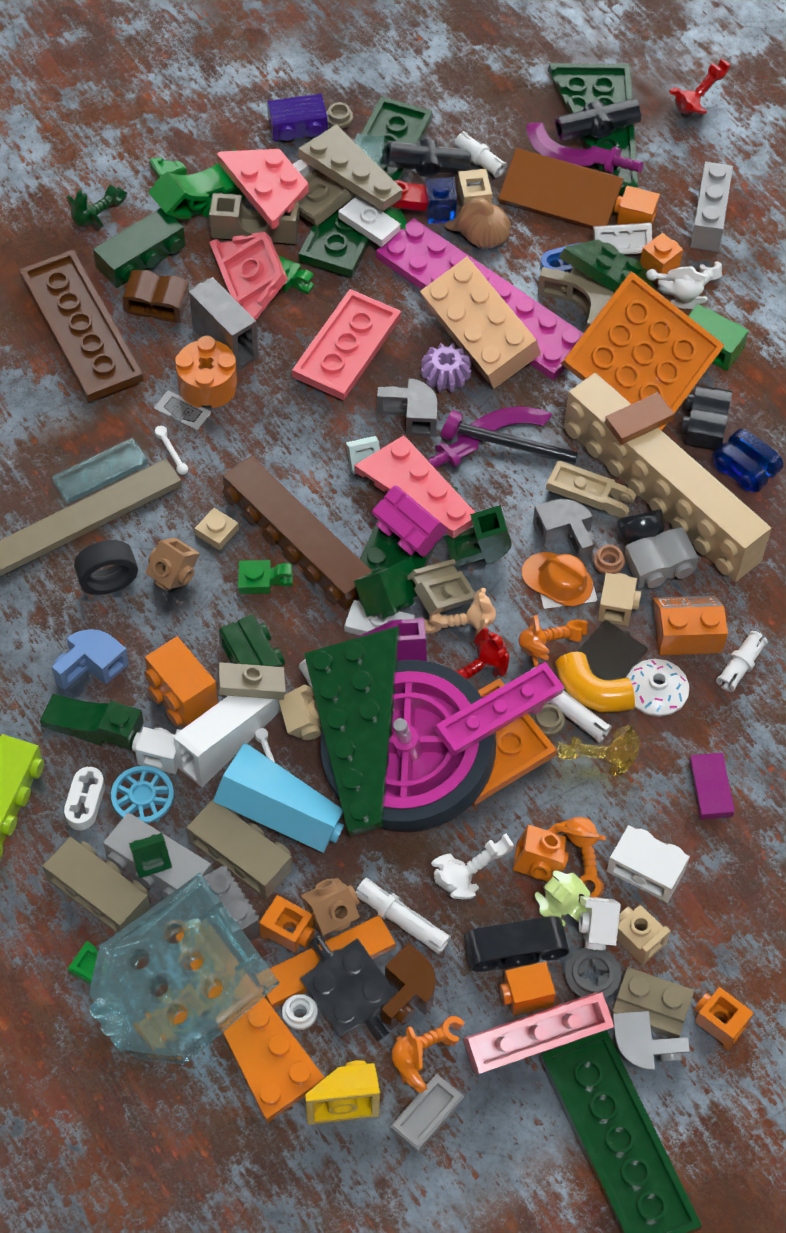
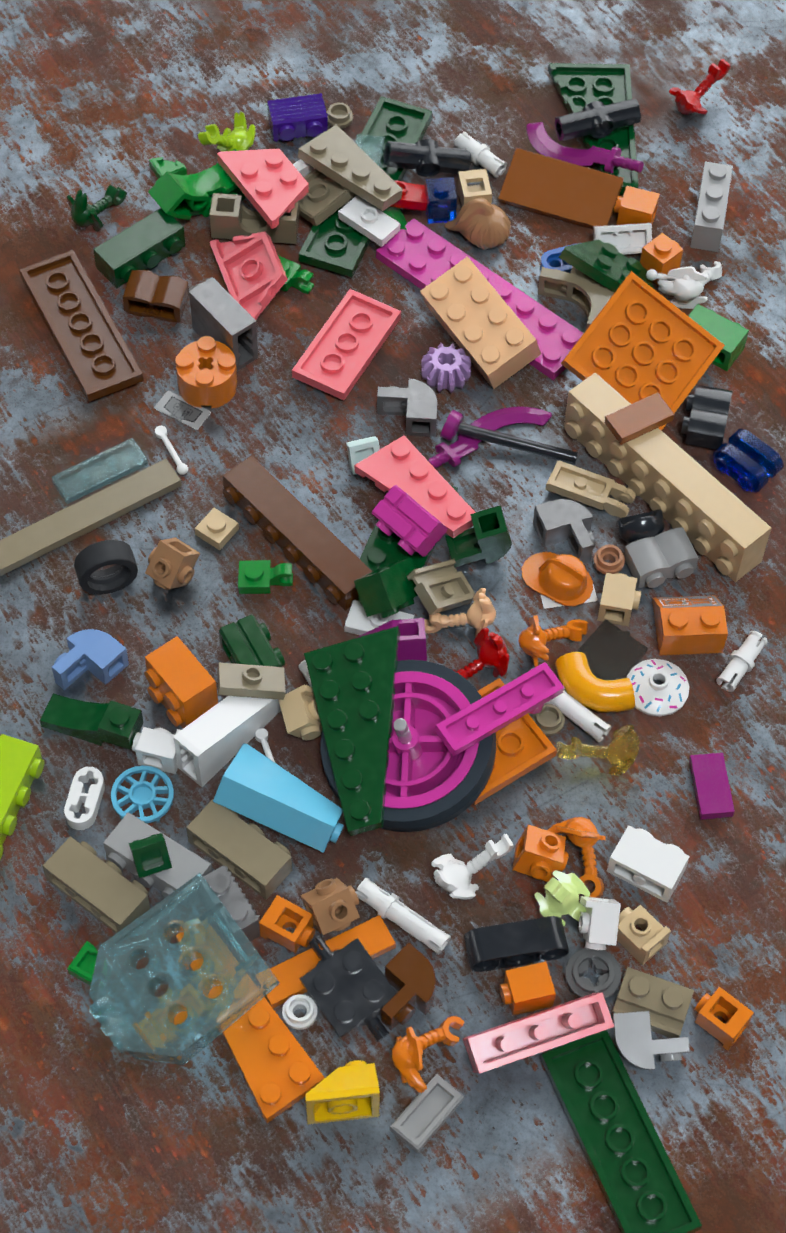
none -> lime piece [198,112,255,152]

